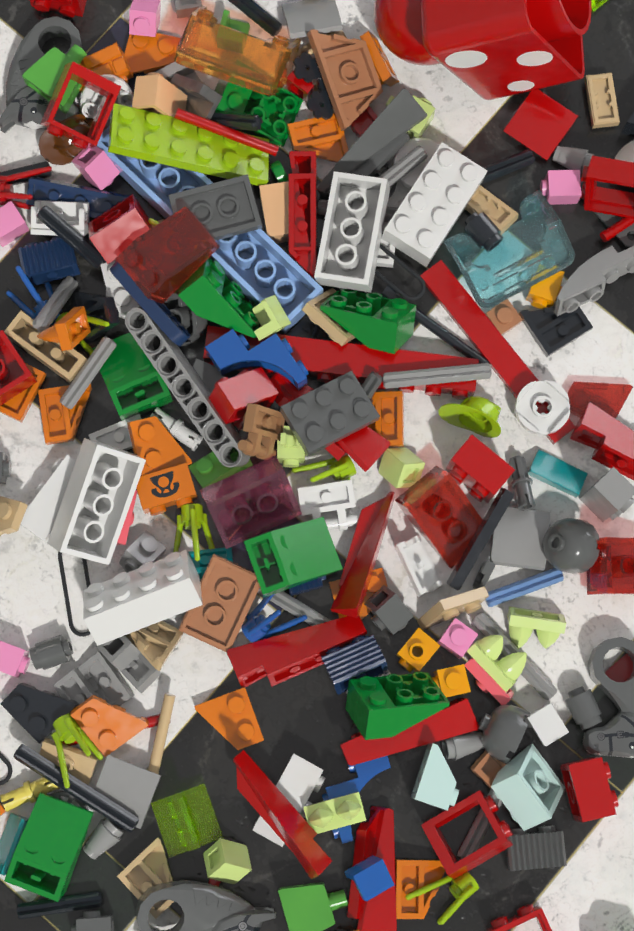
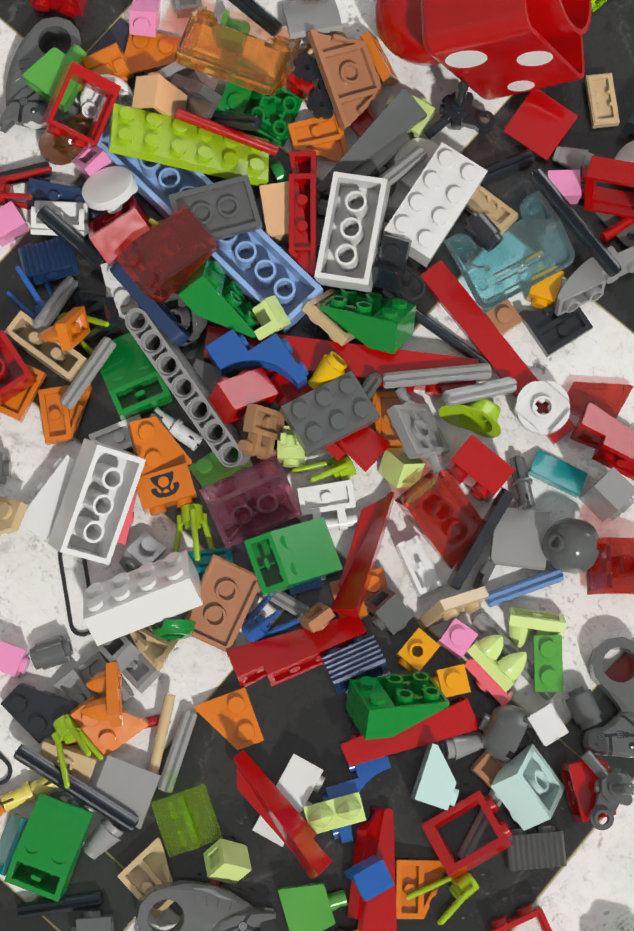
none -> orange tile [80,662,123,727]
none -> white tile [82,166,138,214]
none -> green piece [151,619,196,640]
none -> light grey axle [158,710,197,793]
none -> nougat plate [297,602,335,633]
none -> yellow cone [308,351,347,389]
none -> black slope [372,233,412,293]
none -> light grey plate [387,387,450,474]
none -> black piece [424,81,495,139]
none -> light grey axle [443,377,517,406]
none -> black axle [529,168,622,277]
none -> bright green plate [532,635,563,692]
none -> dark grey piece [581,750,634,830]

